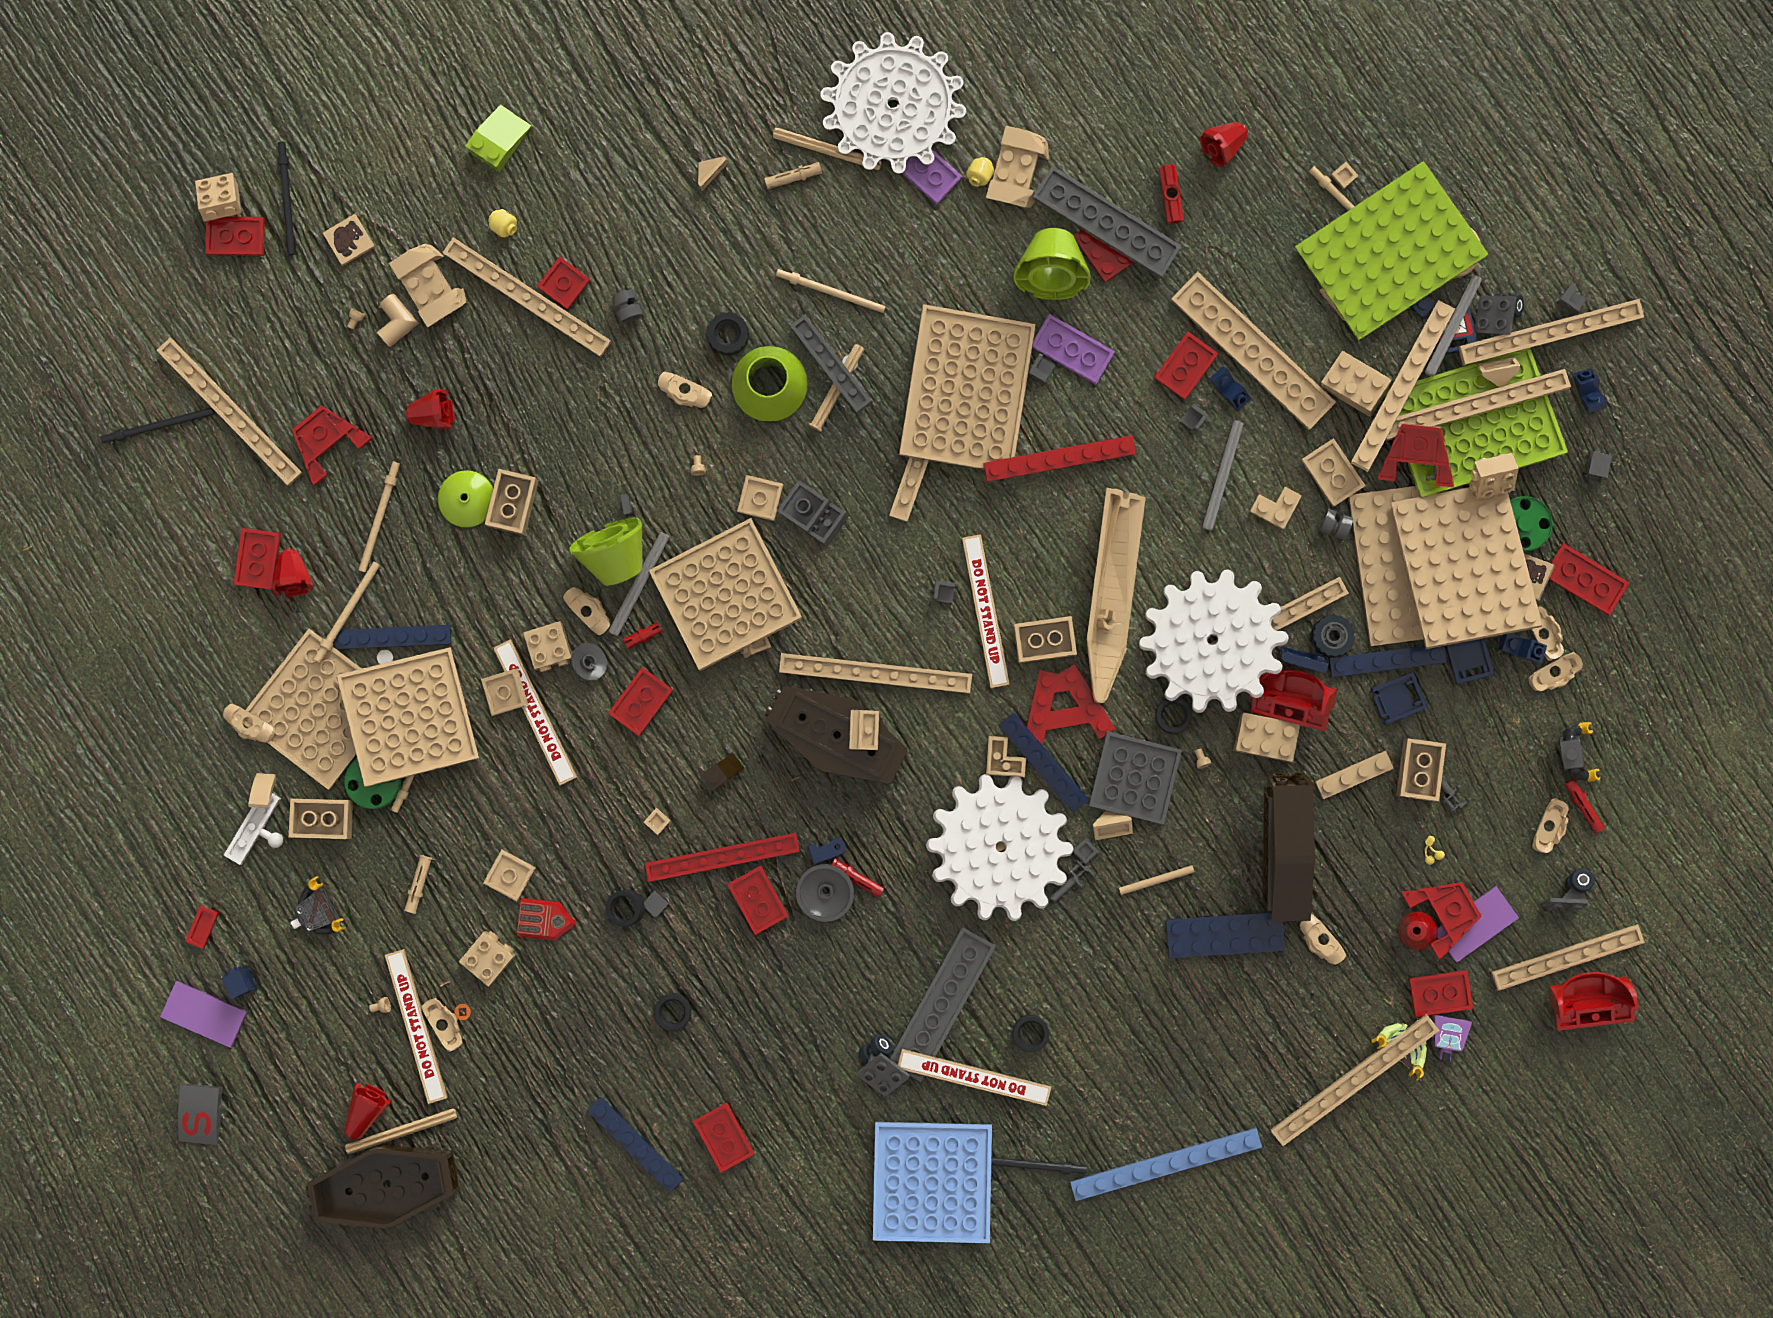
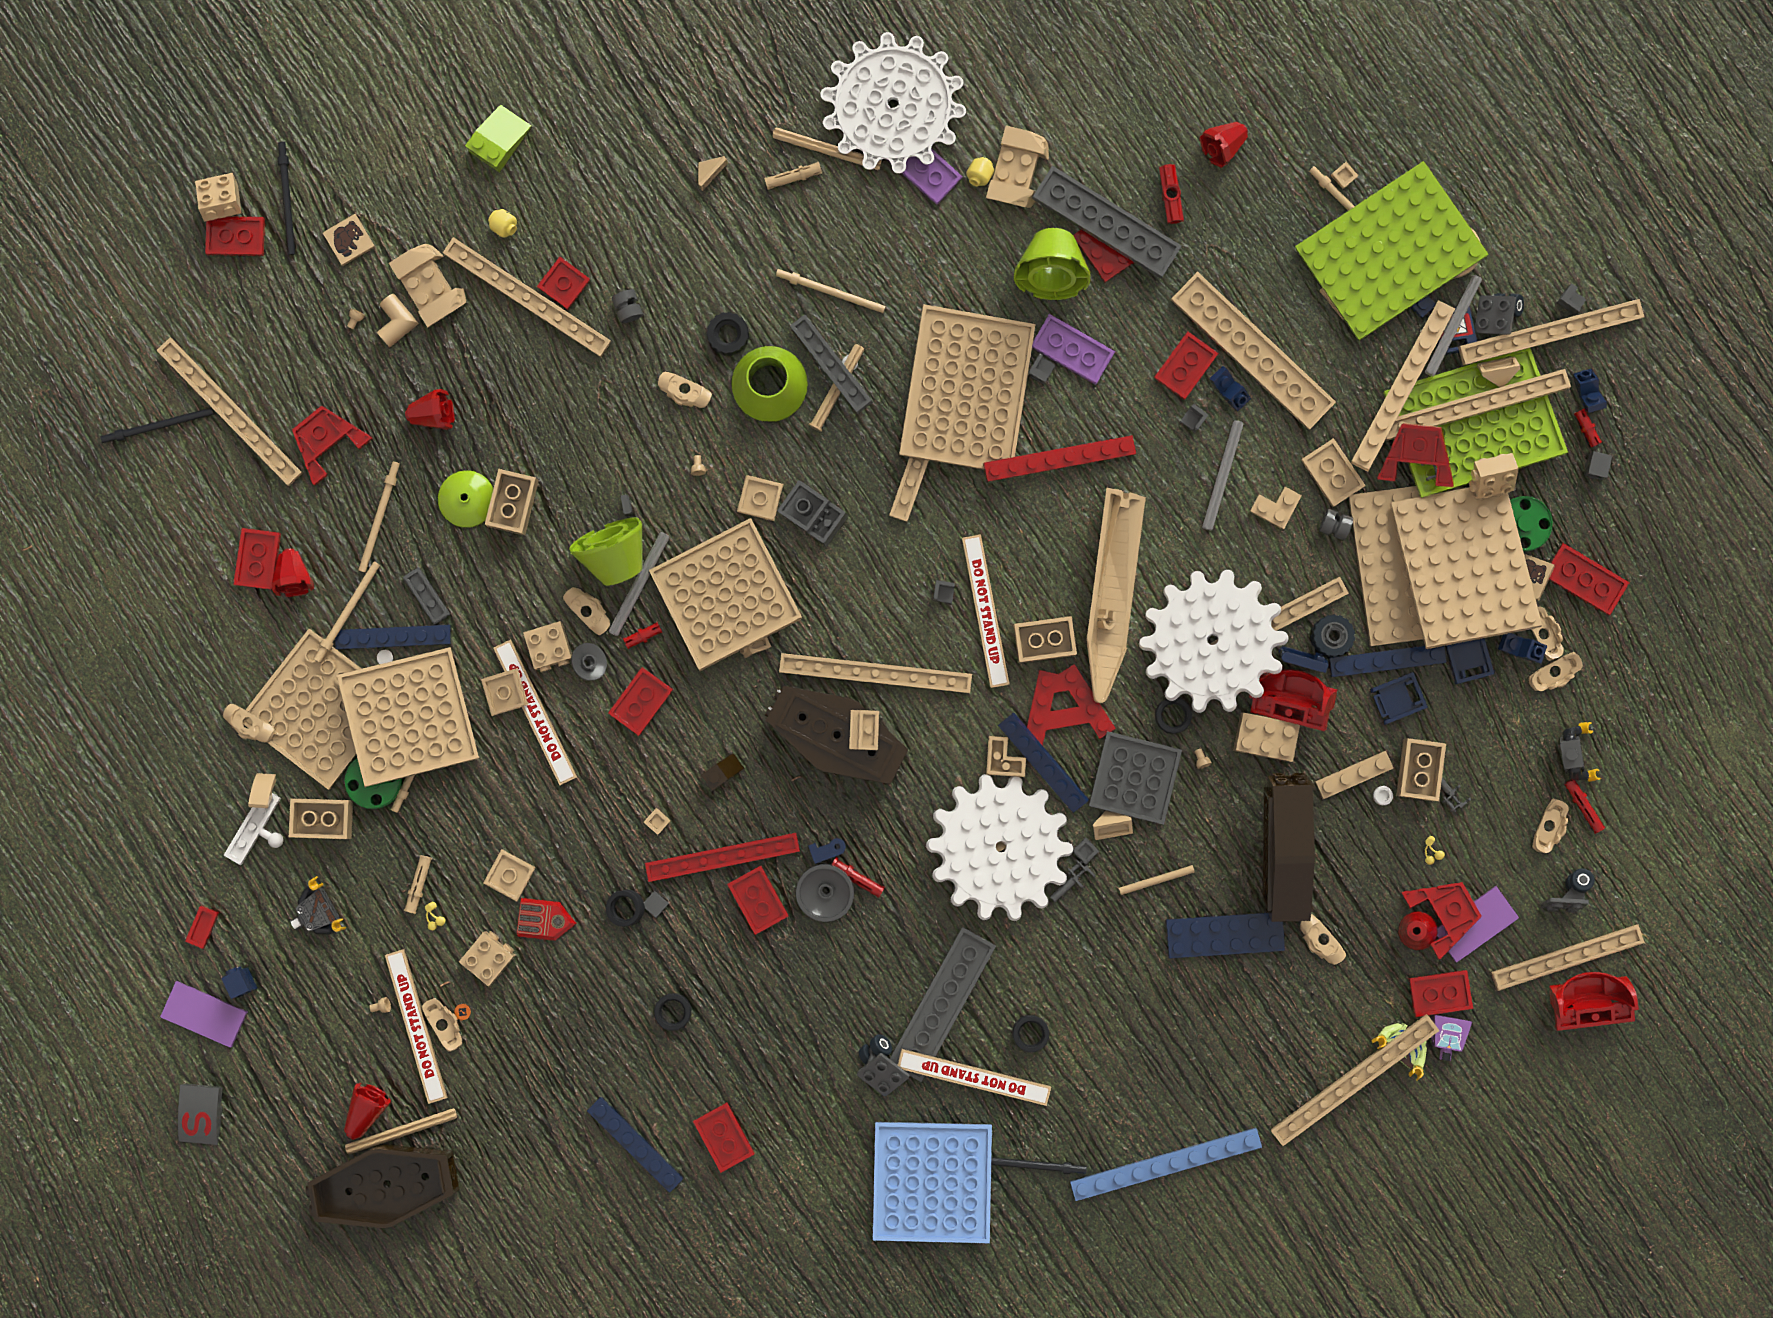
tan brick [1321,351,1392,417] -> none
none -> dark grey tile [403,567,451,625]
none -> light yellow piece [425,902,445,930]
none -> white tile [1373,786,1393,805]
none -> red pin [1574,408,1602,448]

